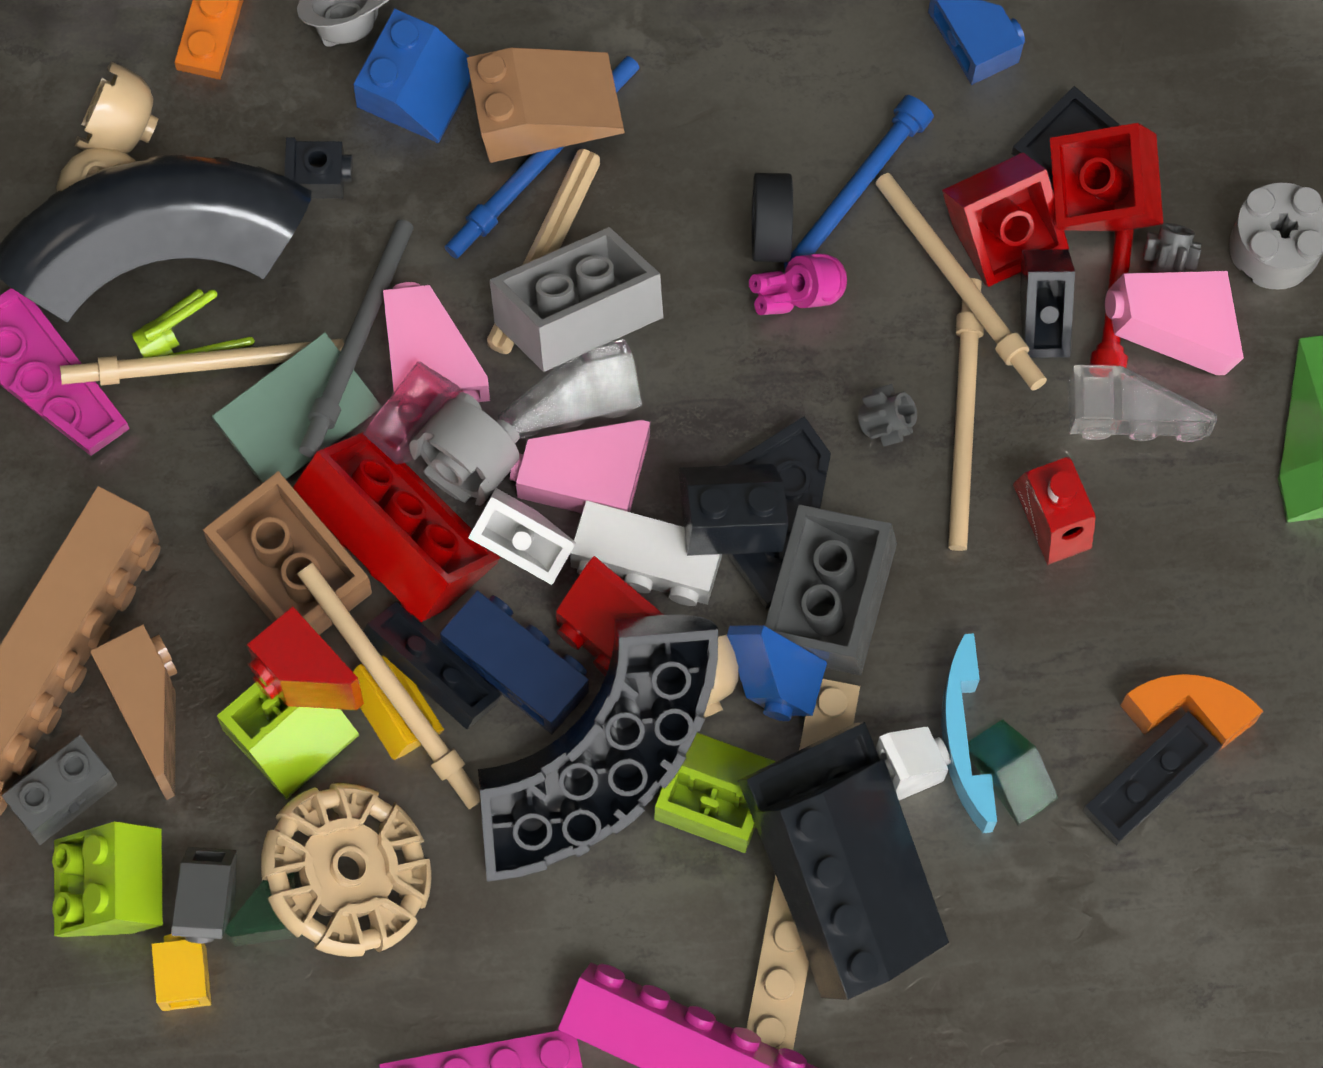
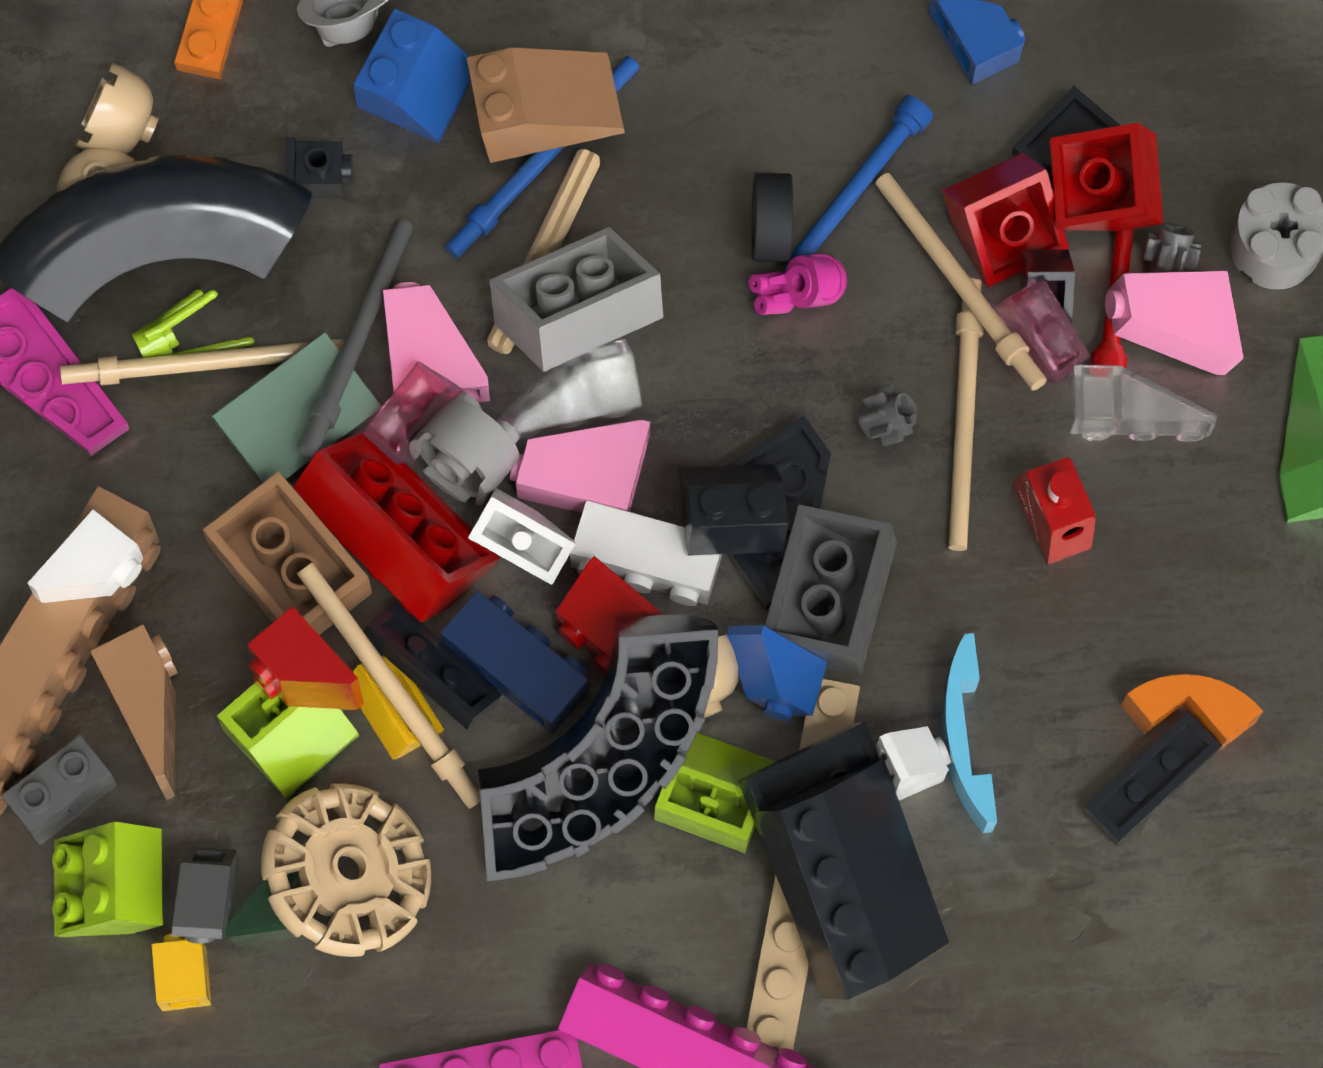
clear green slope [968,719,1059,825] -> none
none -> white slope [28,510,144,603]
none -> clear pink slope [995,279,1091,384]

